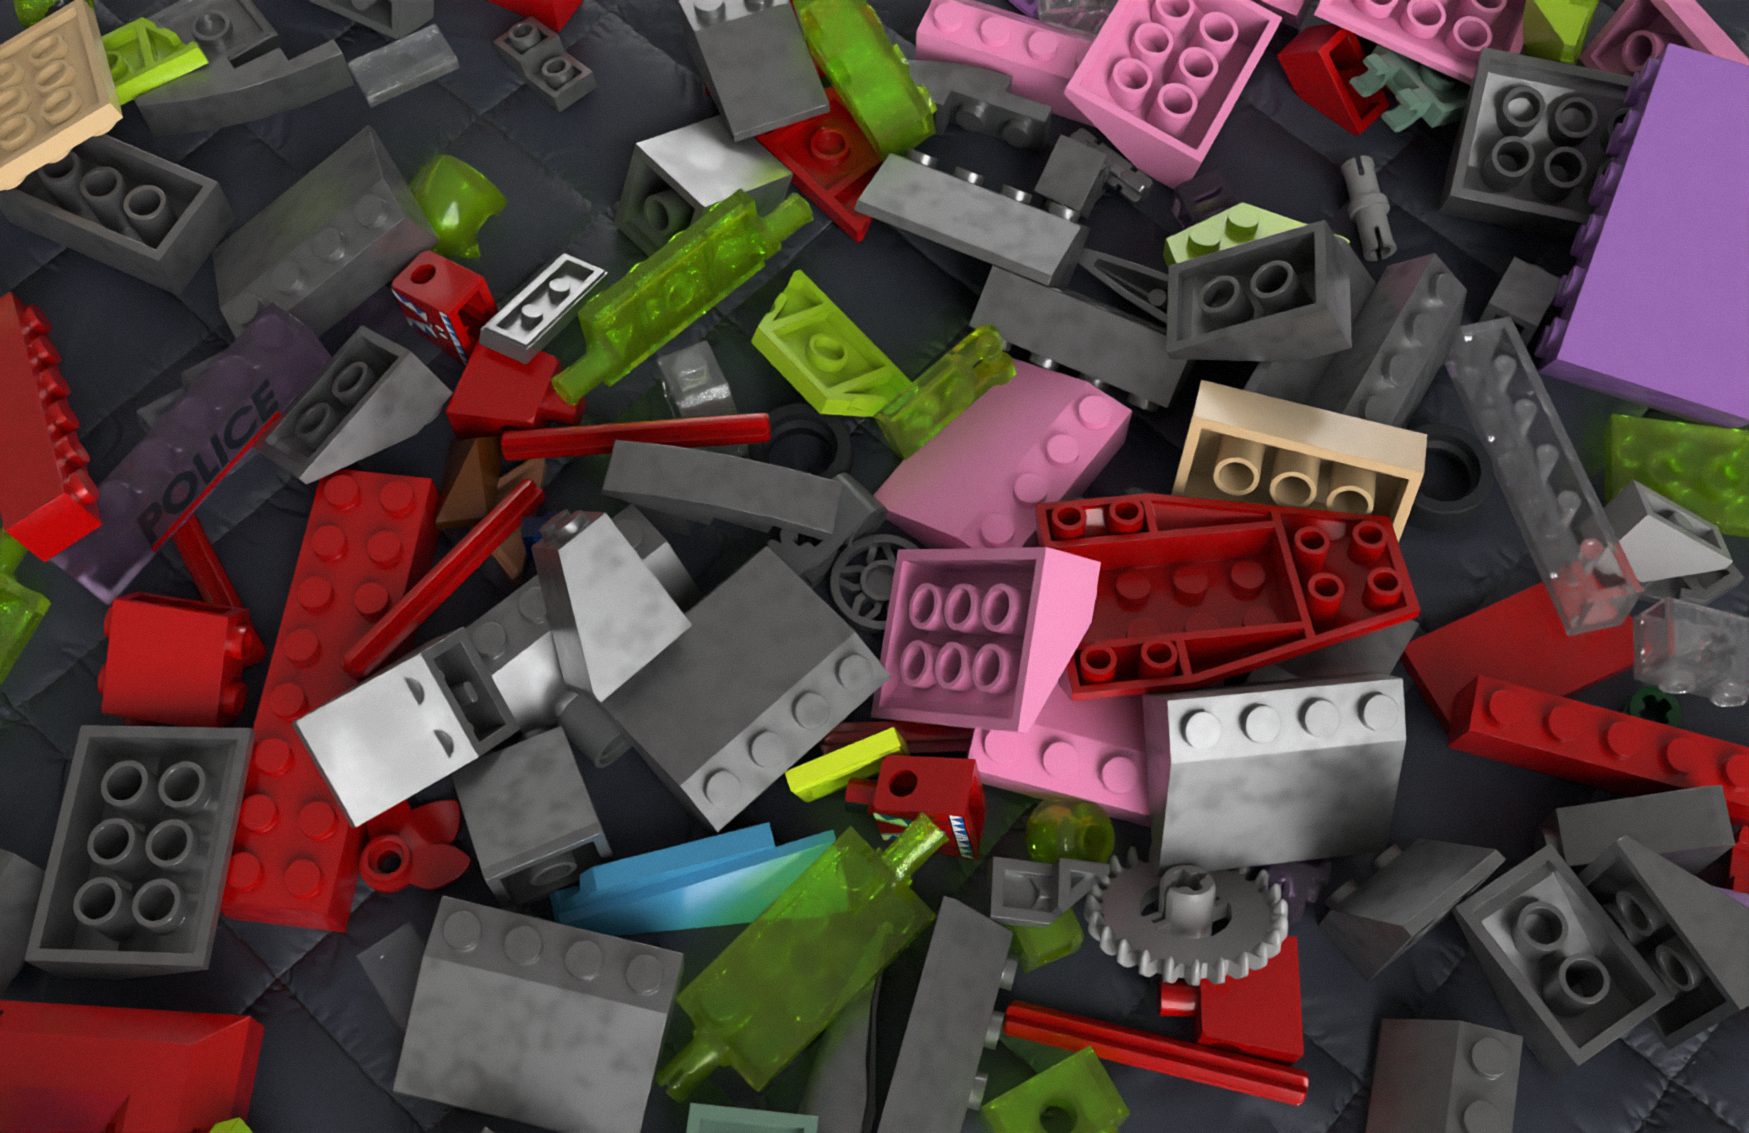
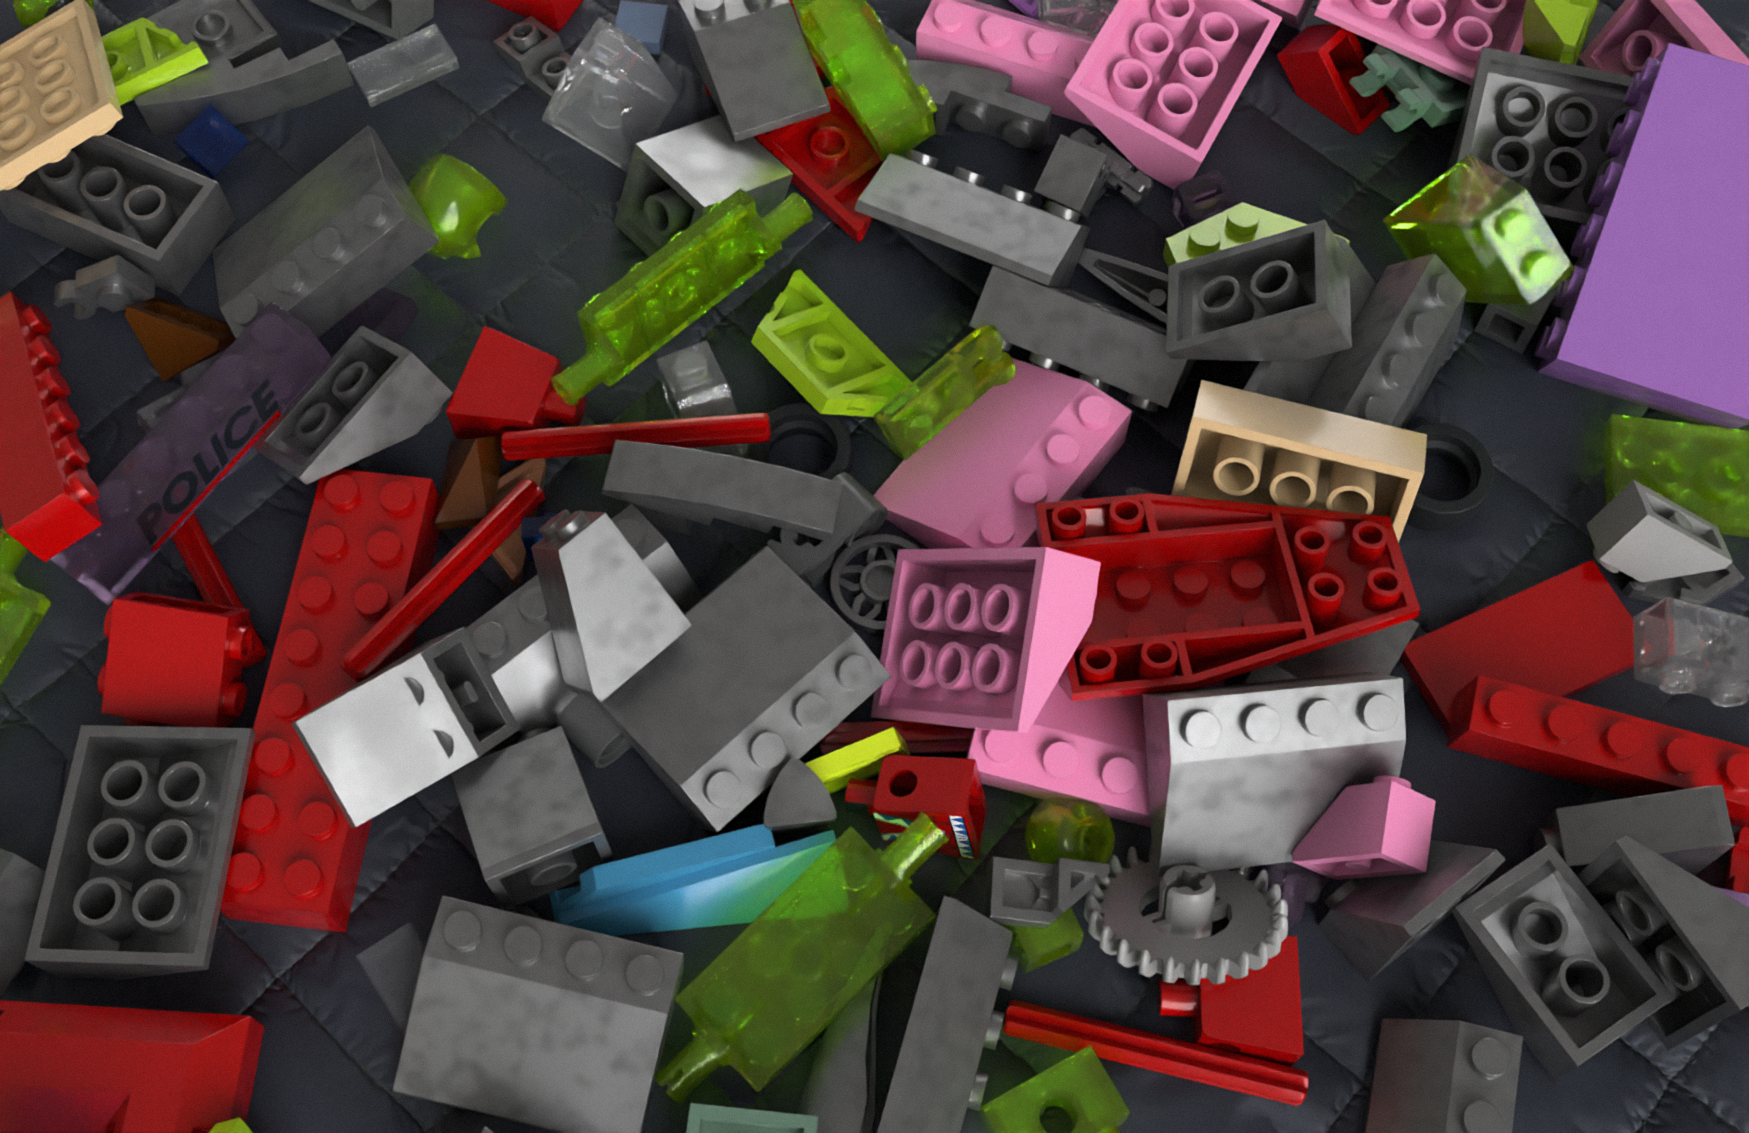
red plate [359,799,472,893] -> none
red torso [385,250,499,367] -> none
flat silver tile [479,253,608,364] -> none
light grey pin [1341,156,1397,261] -> none
clear brick [1445,316,1643,637] -> none
dark green bush [1620,686,1682,728] -> none
none -> flat silver plate [53,255,155,319]
none -> reddish brown slope [125,297,238,382]
none -> clear blue plate [173,104,249,179]
none -> clear slope [542,17,678,172]
none -> sand blue tile [611,0,670,55]
none -> flat silver tile [763,758,837,835]
none -> bright pink slope [1292,775,1436,880]
none -> clear neon green slope [1382,154,1576,305]

